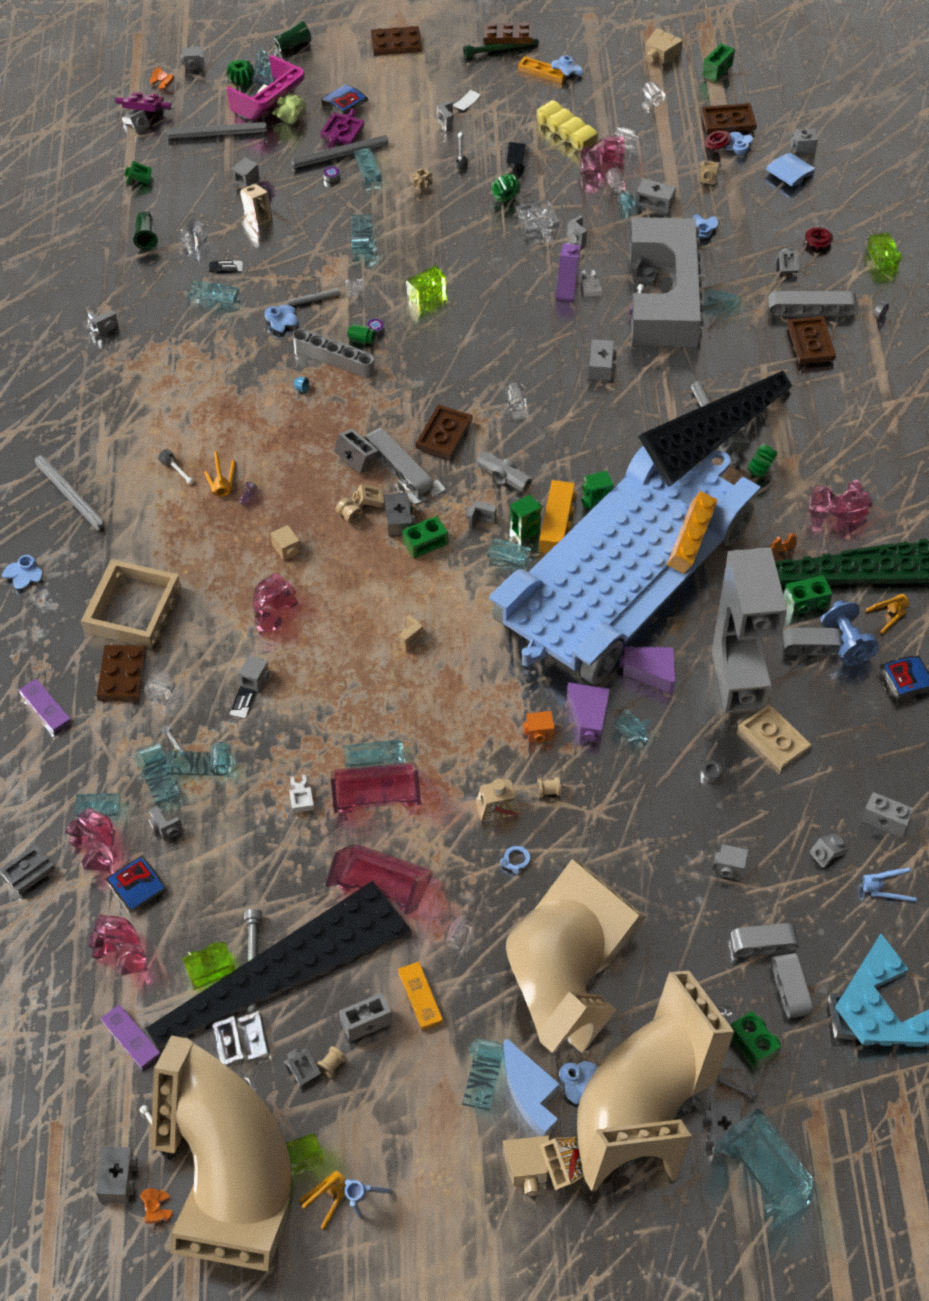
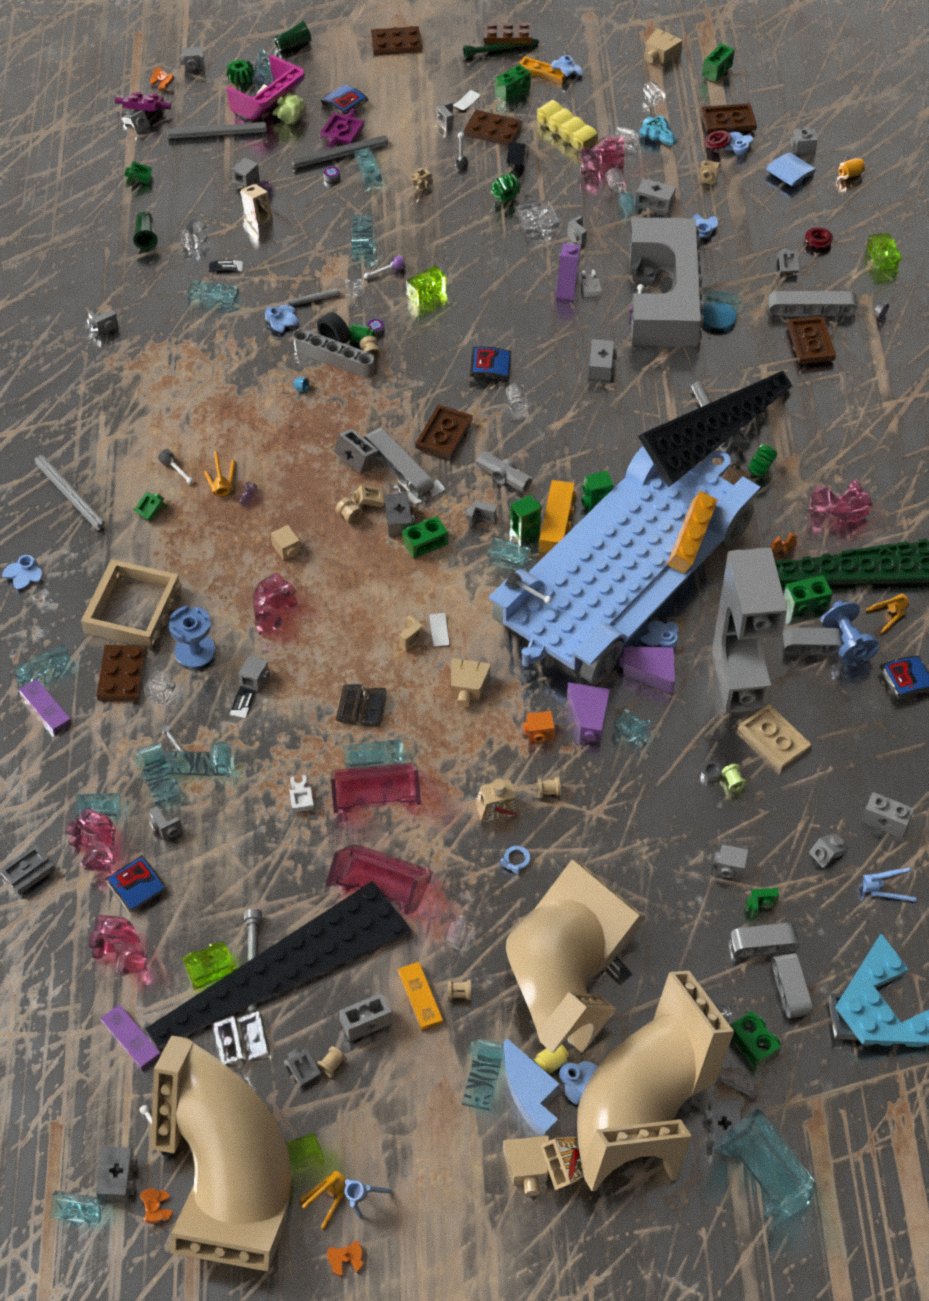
none -> clear light blue hinge [13,645,71,684]
none -> clear light blue plate [50,1190,102,1225]
none -> green bracket [134,491,168,522]
none -> medium blue piece [169,606,216,670]
none -> black tyre [317,312,350,344]
none -> orange piece [327,1241,363,1277]
none -> clear smoke slope [336,684,387,727]
none -> tan wheel [360,336,381,361]
none -> hinge [364,255,406,280]
none -> white sticker [429,613,449,646]
none -> tan bush [448,979,471,1000]
none -> tan torso [451,658,490,707]
none -> reddish brown plate [464,110,523,146]
none -> slope [470,346,512,383]
none -> green brick [495,64,531,102]
none -> hinge [504,571,552,604]
none -> light yellow brick [533,1045,569,1075]
none -> black sticker [605,956,633,985]
none -> medium azure rock [638,115,677,146]
none -> light blue plate [640,621,679,648]
none -> dark azure dish [700,302,737,330]
none -> yellowish green bush [722,764,747,792]
none -> green bracket [746,888,779,918]
none -> light orange brick [838,158,865,179]

